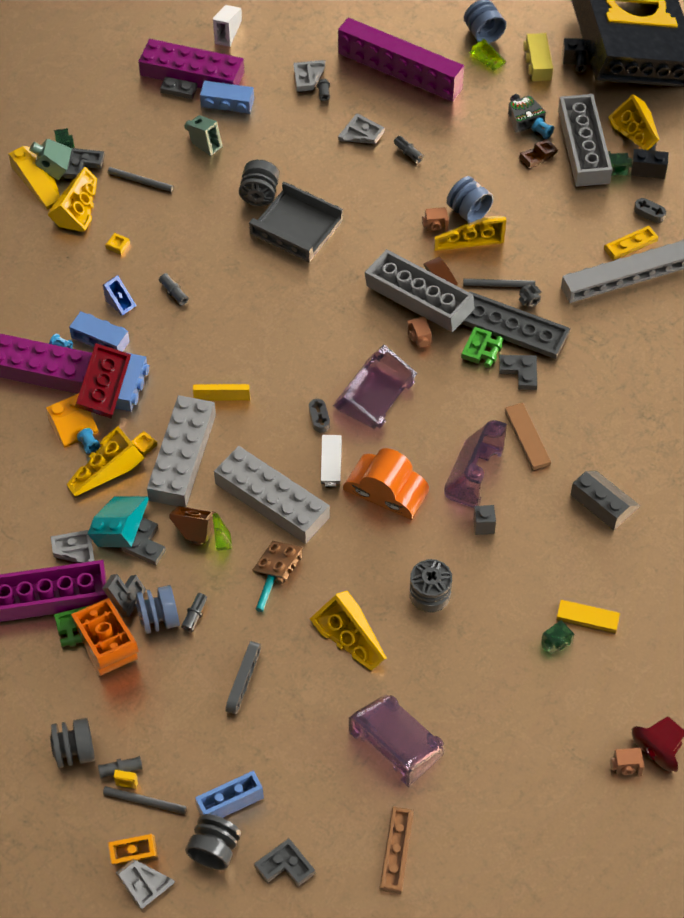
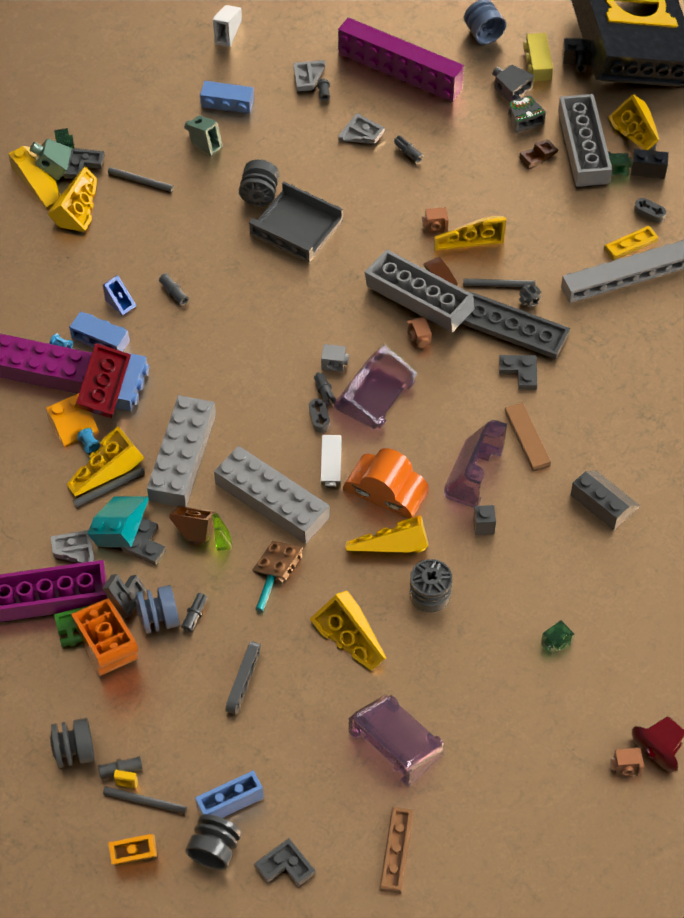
yellow tile [105,233,130,255] -> none
light grey wing [116,859,175,909] -> none
yellow tile [131,431,157,456] -> none
magenta brick [138,39,244,89] -> none
dark grey plate [160,77,198,99] -> none
yellow tile [193,384,250,401] -> none
sand blue wheel [447,176,494,223] -> none
bright green plate [461,327,504,368] -> none
clear neon green slope [470,39,506,71] -> none
dark azure bush [532,118,554,139] -> none
yellow tile [556,600,620,633] -> none
none -> dark grey bar [73,467,145,507]
none -> dark grey axle [314,372,336,405]
none -> light grey brick [321,344,349,372]
none -> yellow wedge [345,515,428,553]
none -> dark grey torso [492,65,534,102]

